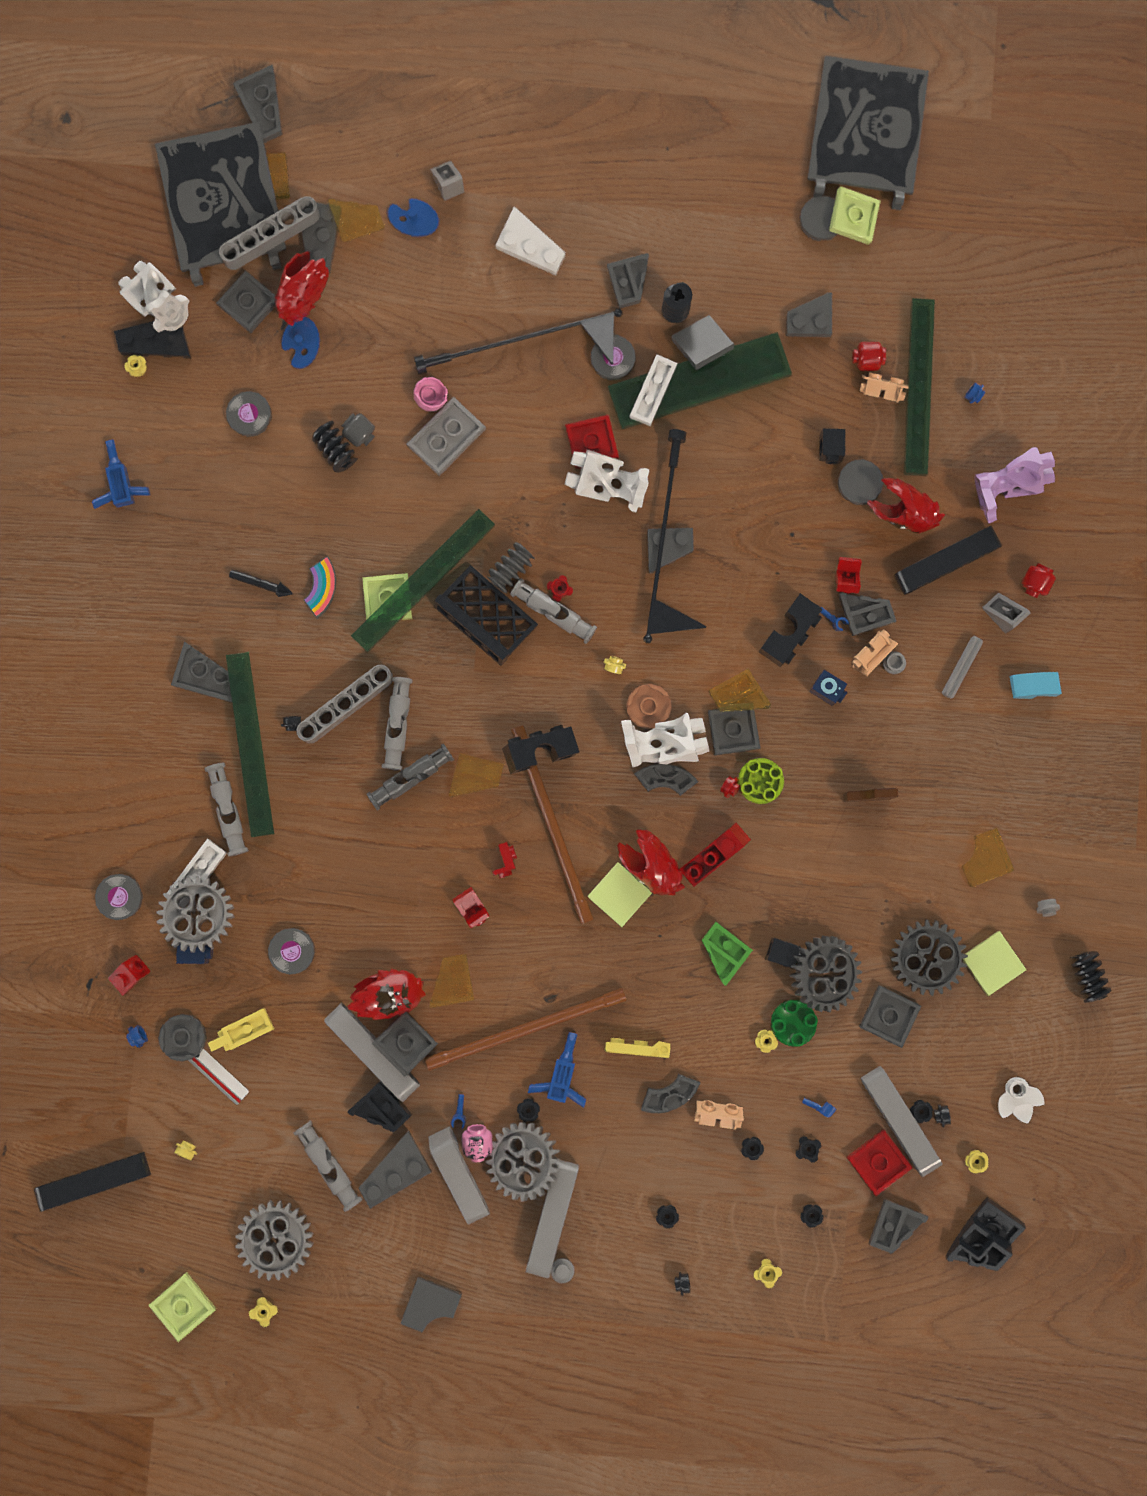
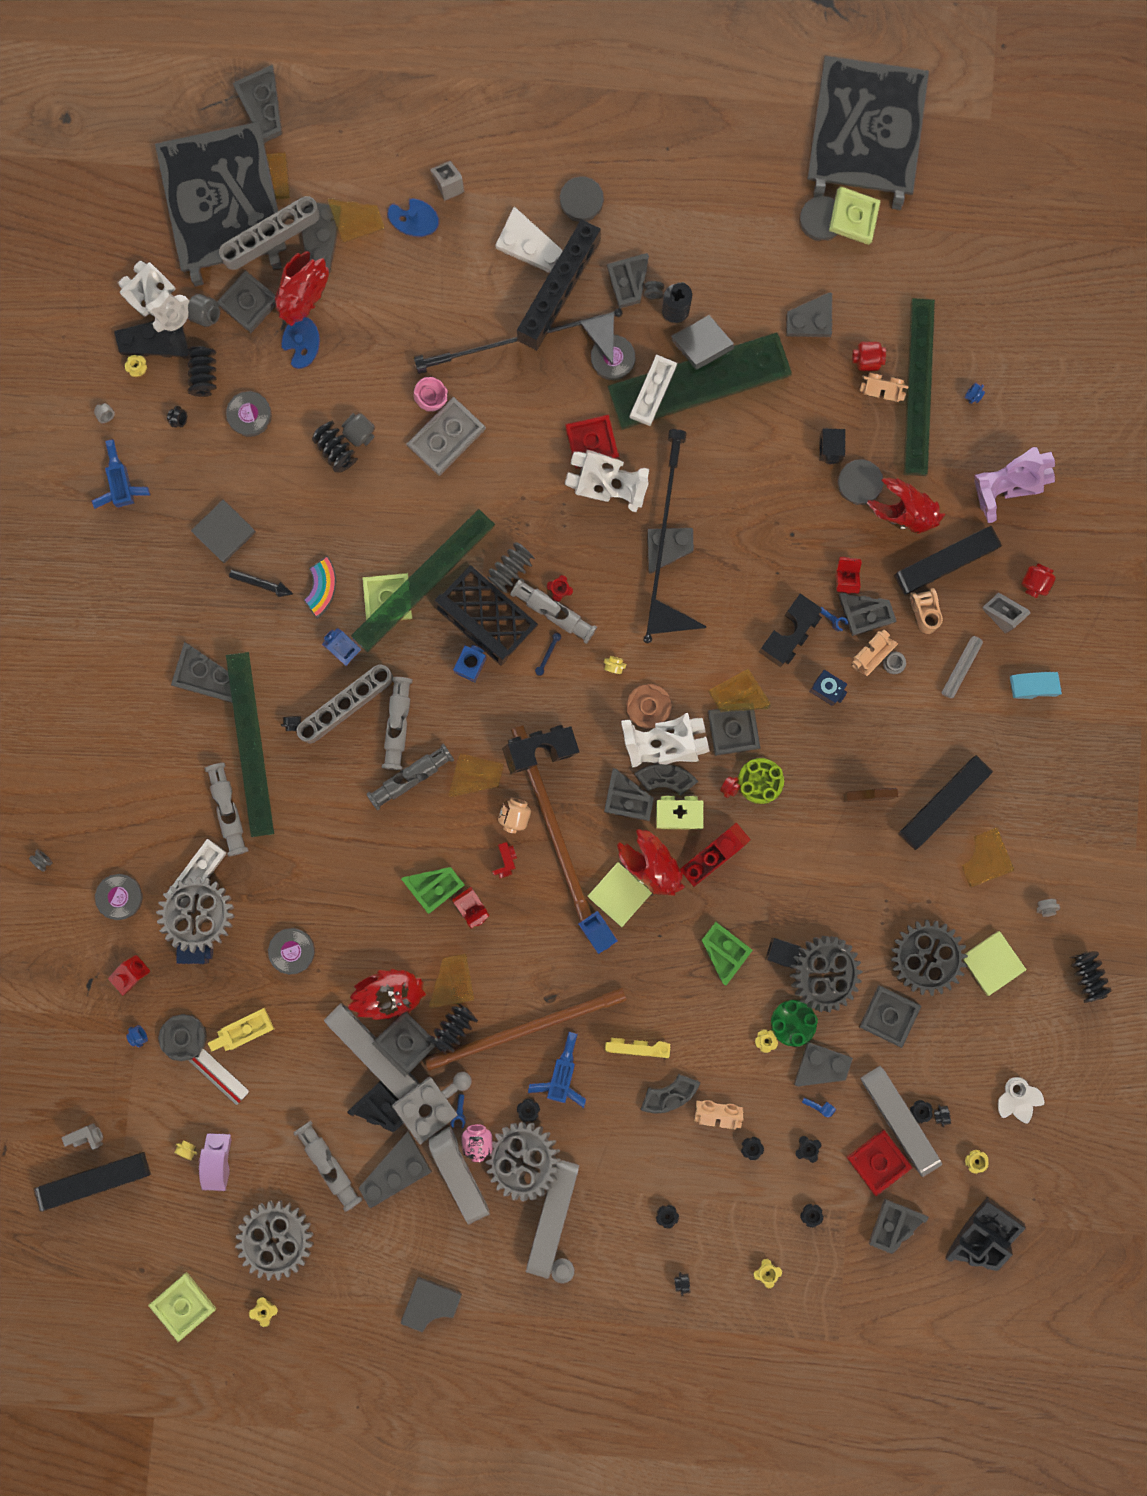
none -> dark grey bush [29,849,53,872]
none -> light grey bracket [62,1123,103,1150]
none -> light grey hinge [94,403,115,423]
none -> black plate [167,406,187,428]
none -> black piece [187,346,217,397]
none -> dark grey head [188,294,220,327]
none -> dark grey tile [191,500,256,563]
none -> lavender brick [199,1134,232,1191]
none -> blue bracket [322,628,361,666]
none -> light grey plate [392,1072,472,1144]
none -> bright green wing [401,867,465,914]
none -> black piece [427,1003,478,1055]
none -> blue brick [453,645,487,683]
none -> light nougat head [498,798,531,833]
none -> black brick [517,219,601,351]
none -> dark blue hinge [535,632,561,676]
none -> dark grey tile [560,176,604,222]
none -> blue brick [579,911,617,954]
none -> dark grey wing [604,768,654,821]
none -> dark grey bush [644,281,664,299]
none -> yellowish green brick [656,796,703,830]
none -> dark grey wing [793,1042,853,1086]
none -> black beam [898,755,993,850]
none -> light nougat piece [910,588,943,634]

